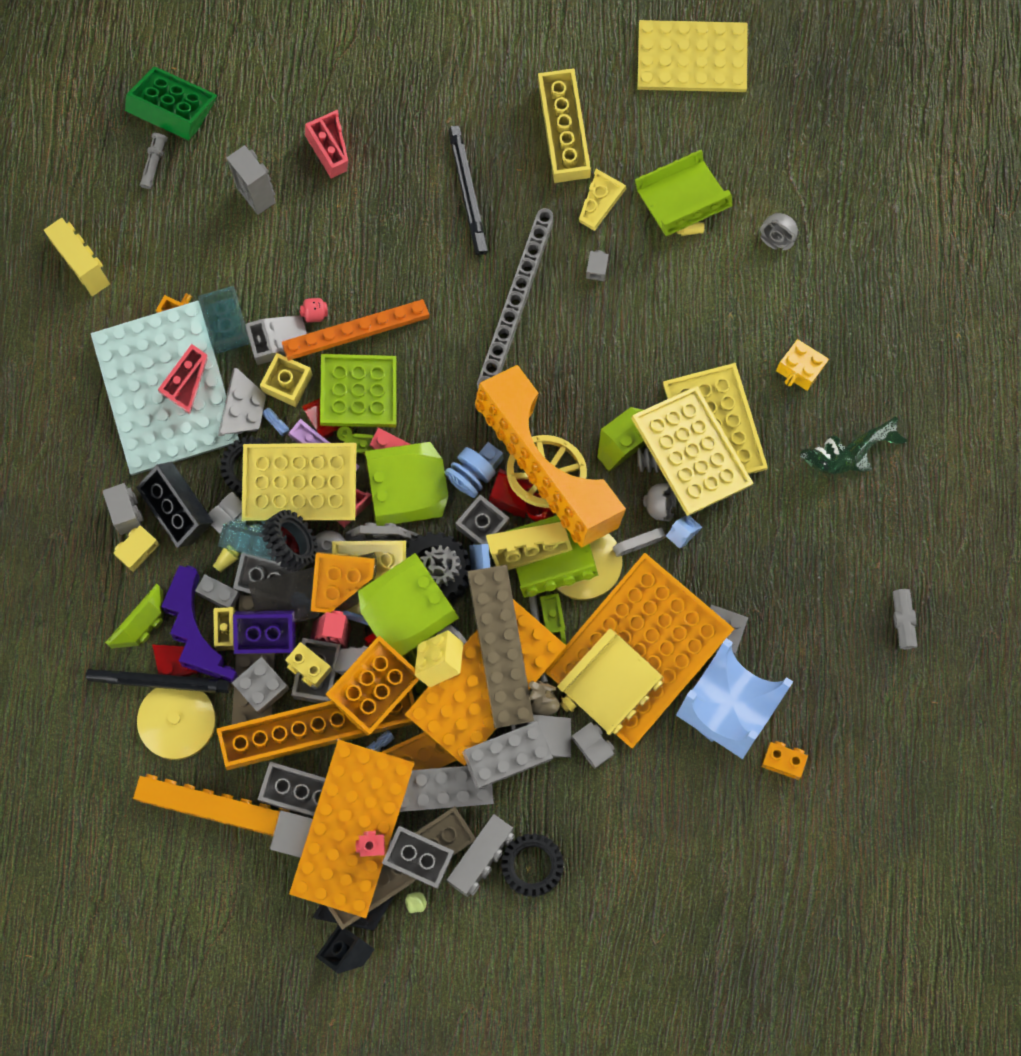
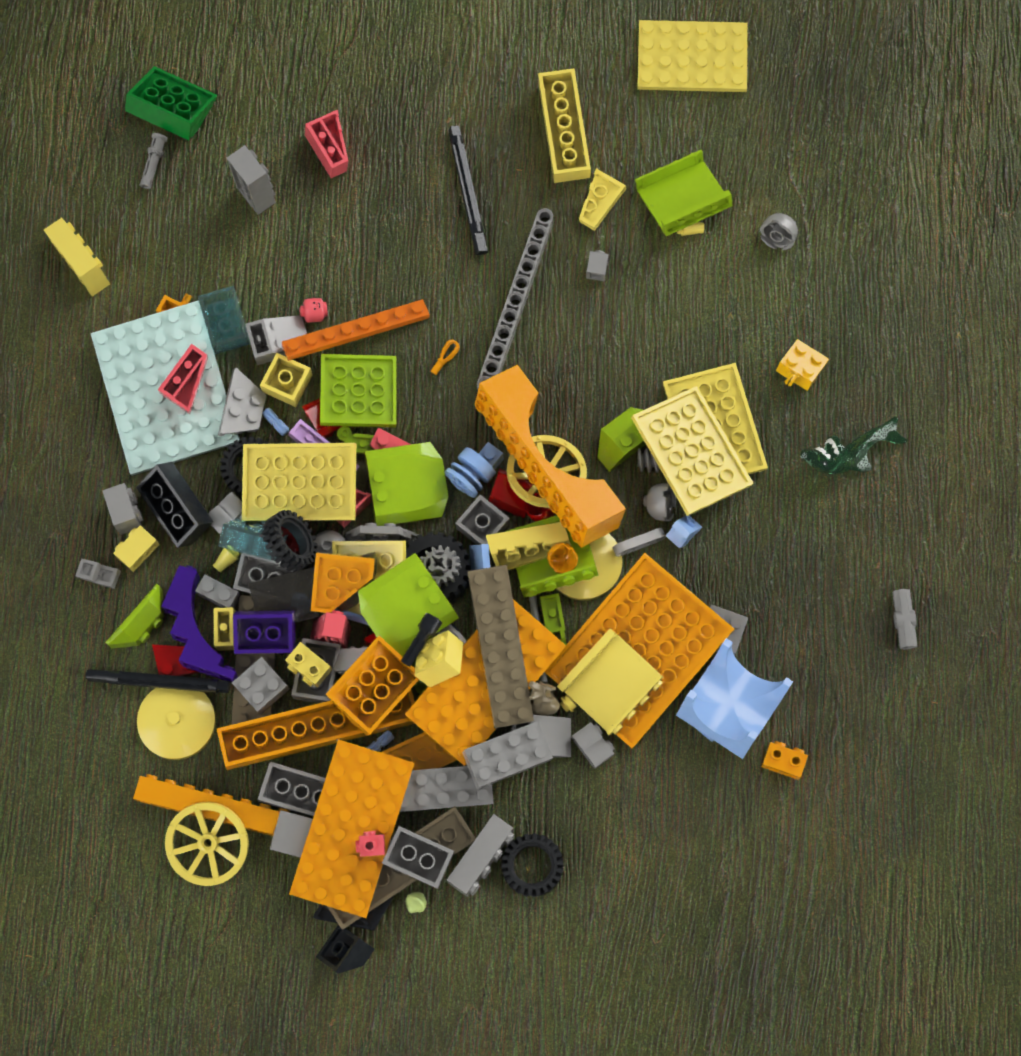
none -> light grey slope [75,558,121,589]
none -> light yellow wheel [165,802,249,886]
none -> black piece [401,613,443,667]
none -> light orange piece [430,339,460,375]
none -> light orange hair [547,542,578,574]

